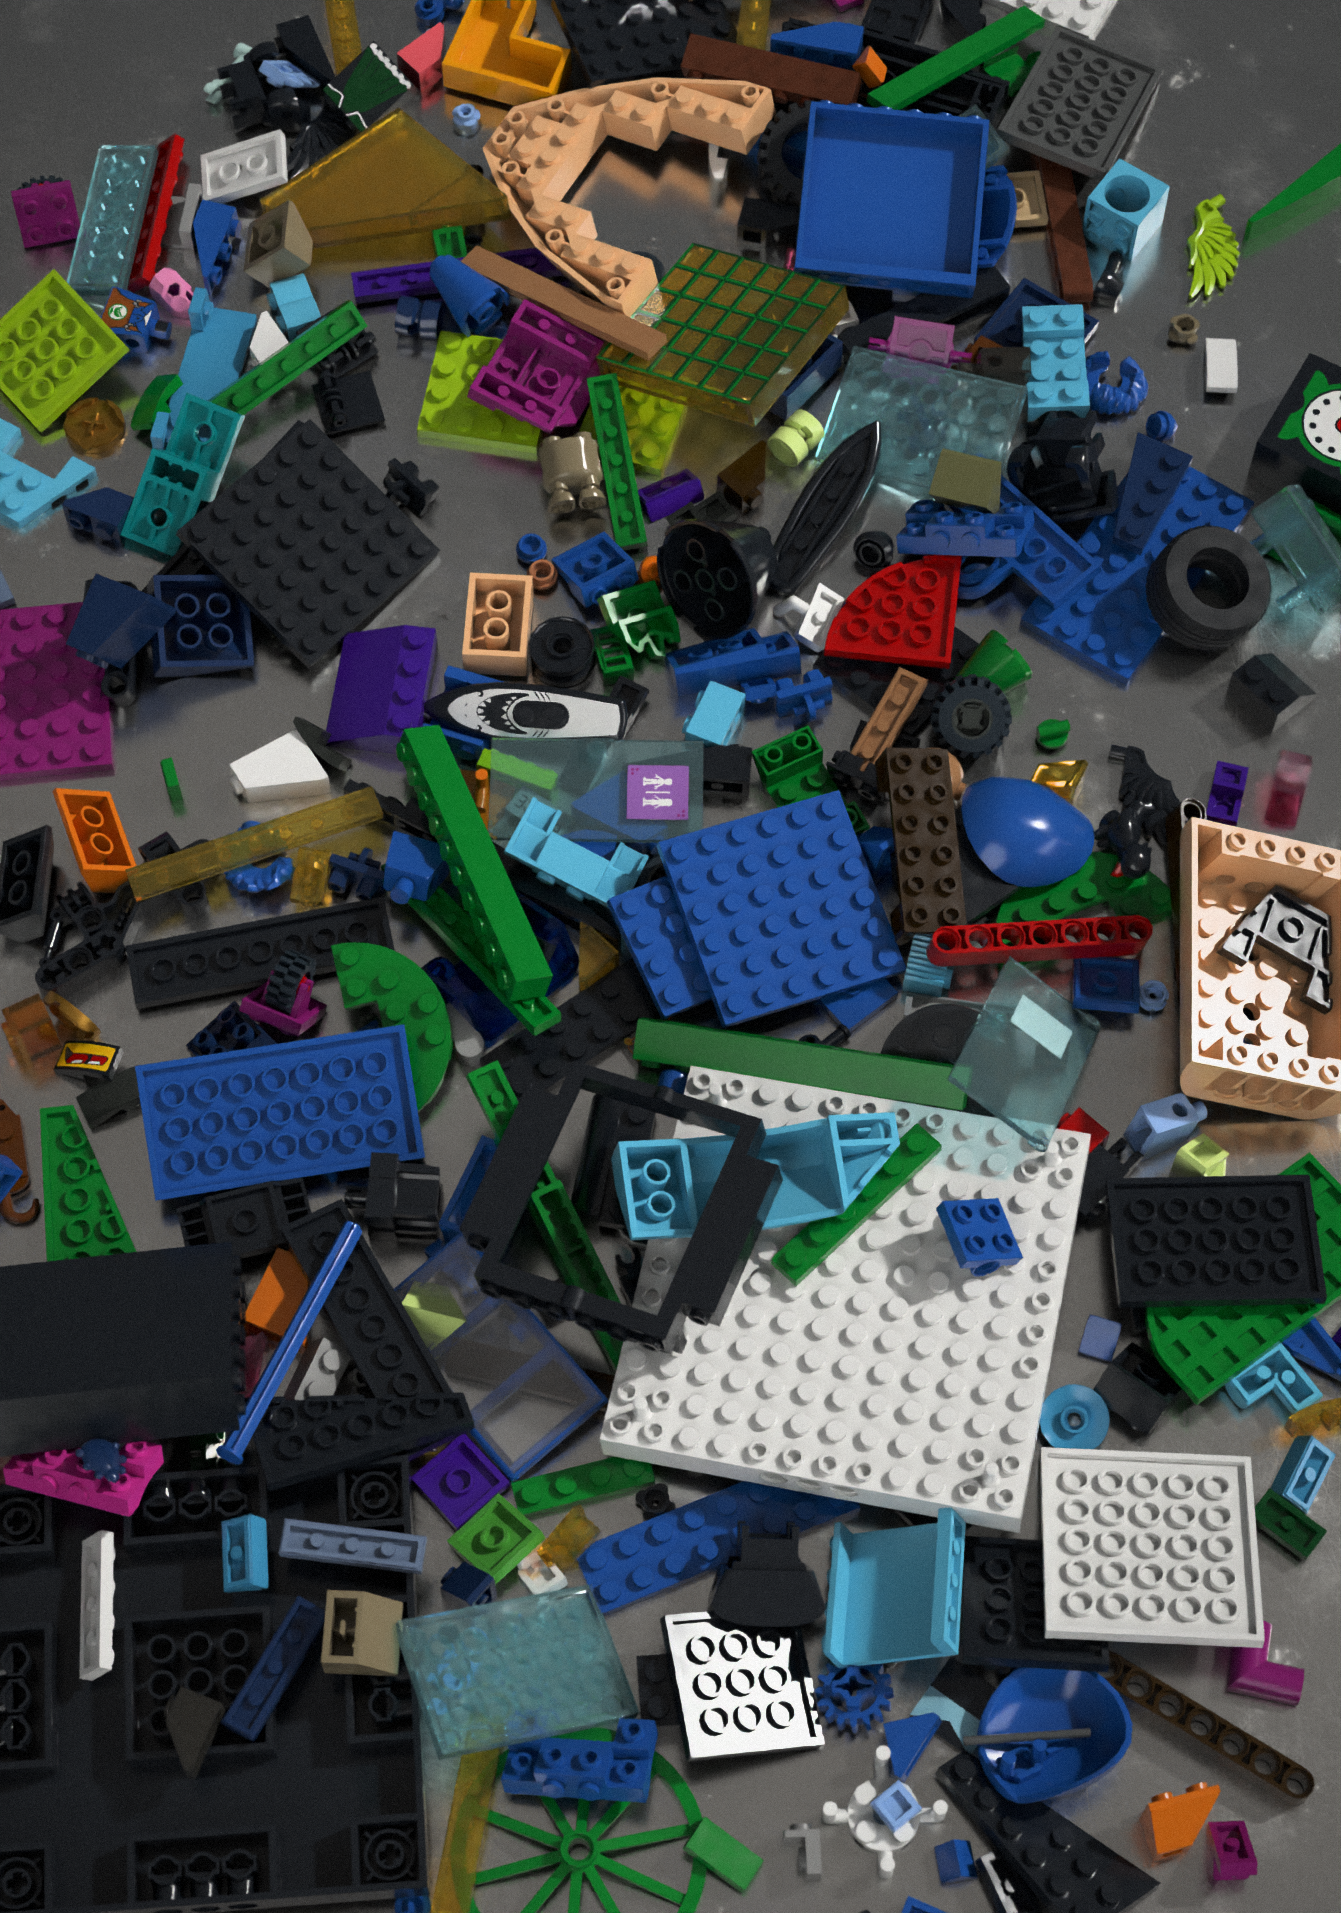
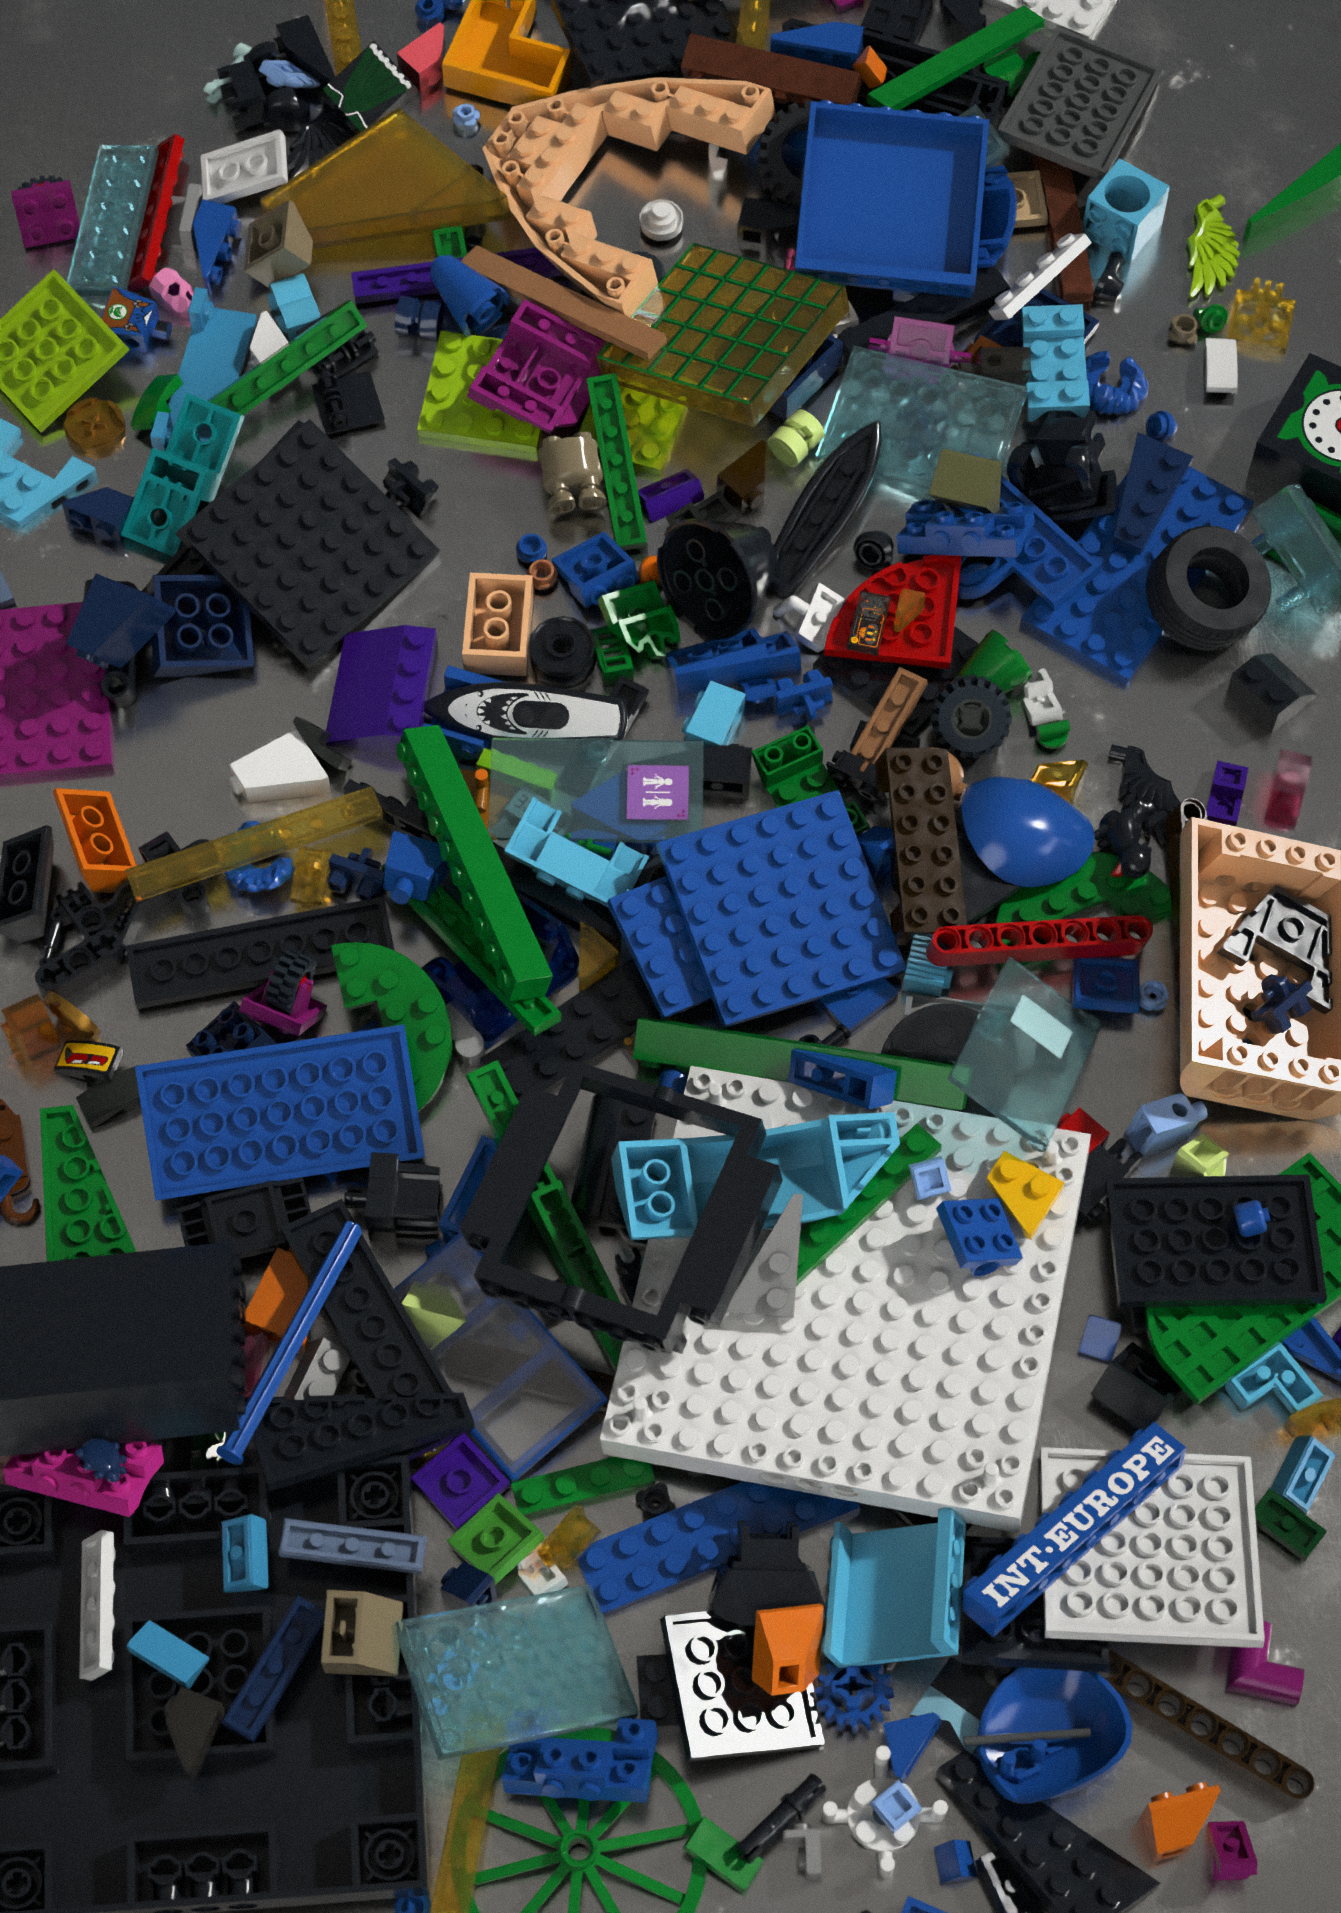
green tile [160,757,183,802] -> none
dark azure dish [1040,1384,1110,1449] -> none
none -> dark azure slope [126,1620,210,1689]
none -> green hand [564,833,612,857]
none -> white plate [640,199,683,241]
none -> light grey wing [726,1194,803,1317]
none -> black pin [734,1773,827,1864]
none -> orange slope [752,1604,824,1696]
none -> blue slope [788,1049,897,1110]
none -> tile [847,591,891,656]
none -> clear yellow slope [894,588,926,632]
none -> light blue tile [908,1156,952,1200]
none -> blue brick [961,1422,1186,1637]
none -> yellow wing [986,1151,1064,1240]
none -> white plate [988,233,1091,320]
none -> white slope [1023,668,1063,726]
none -> green plate [1193,304,1228,333]
none -> clear yellow piece [1227,278,1296,356]
none -> blue piece [1234,1200,1271,1237]
none -> dark blue hips [1250,974,1313,1034]

